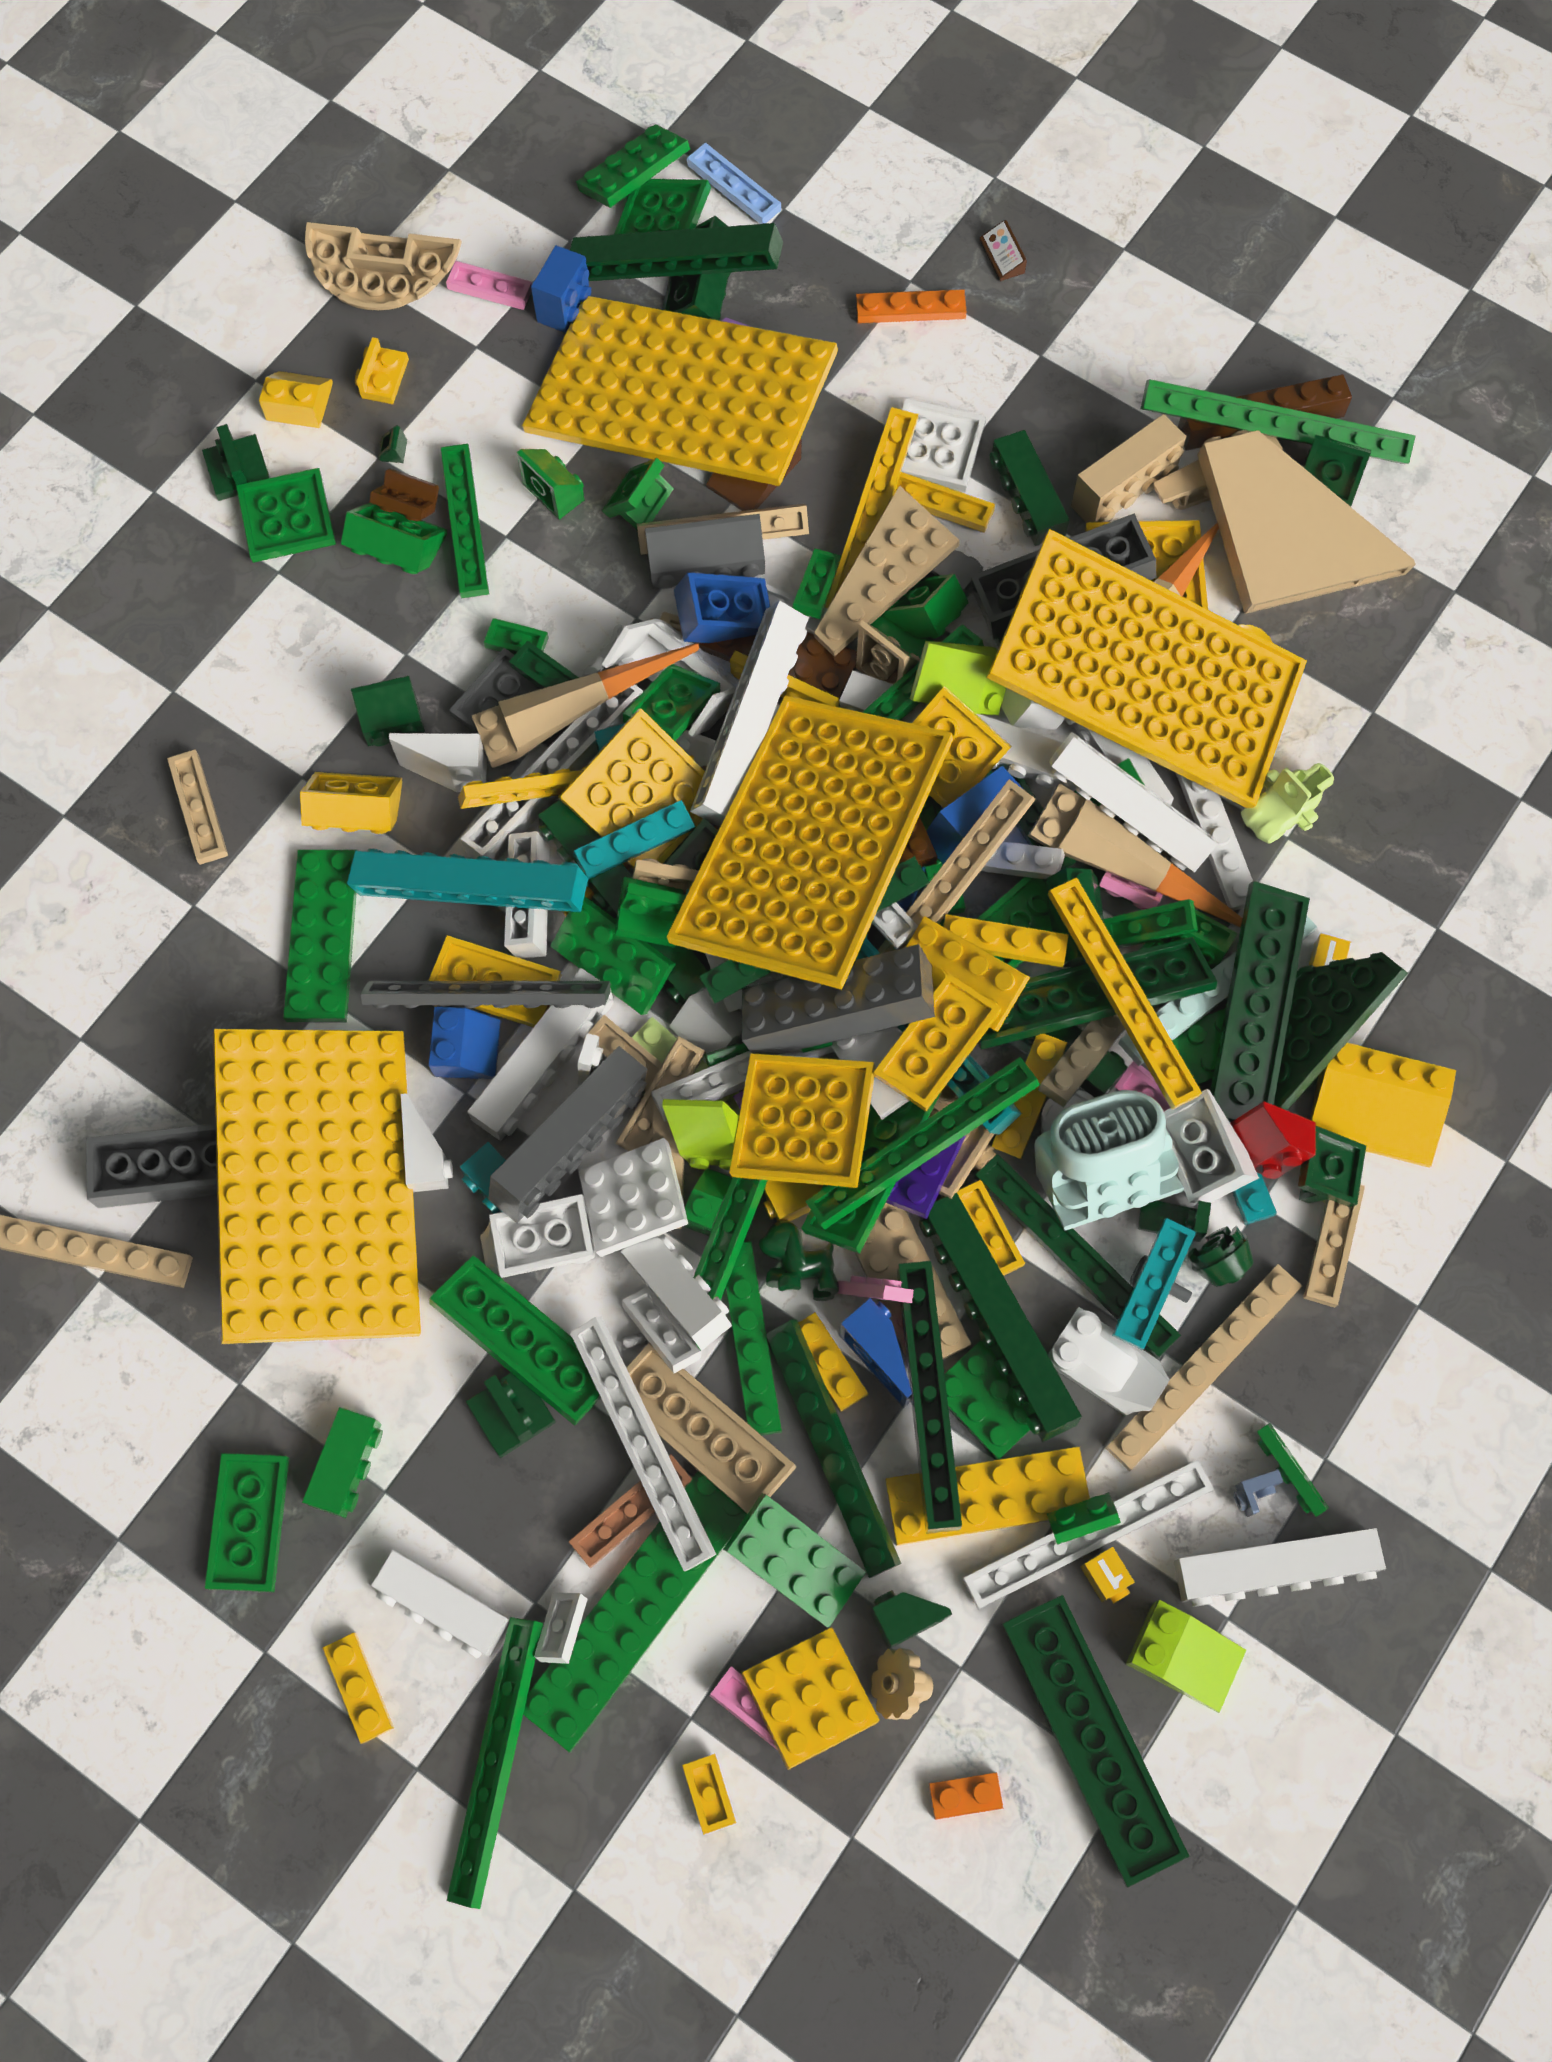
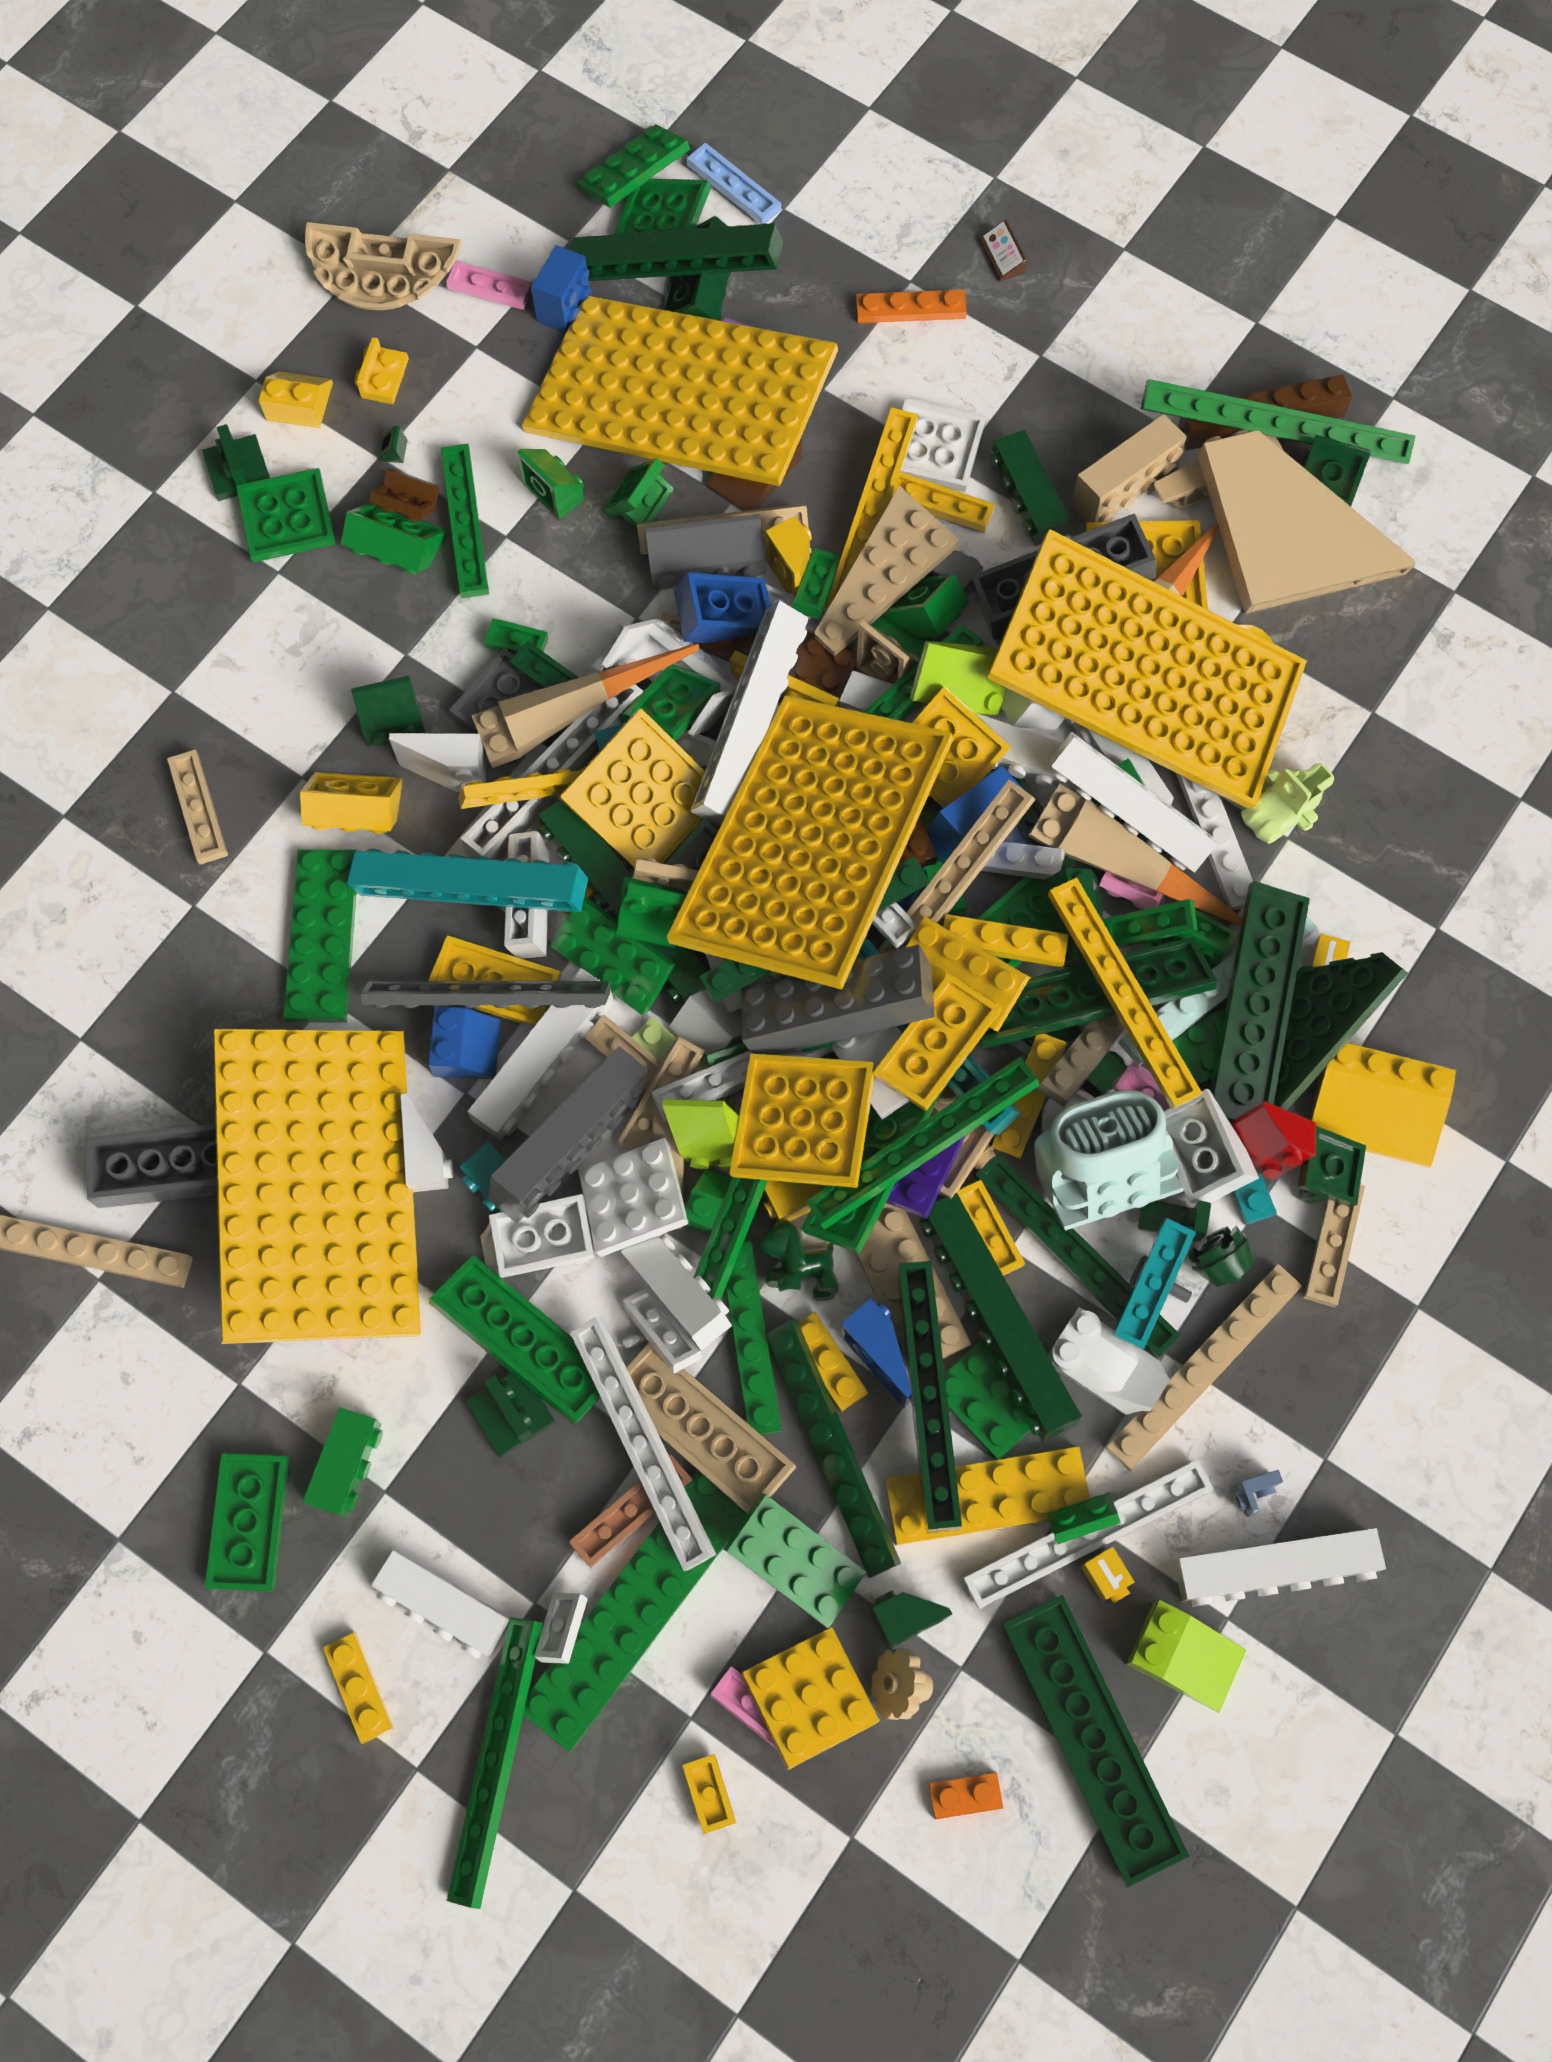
teal plate [573,800,695,880] -> none
white plate [577,1033,604,1086] -> none
bright pink plate [838,1276,914,1303] -> none
green plate [1256,1423,1329,1517] -> none
none -> yellow slope [765,516,812,596]

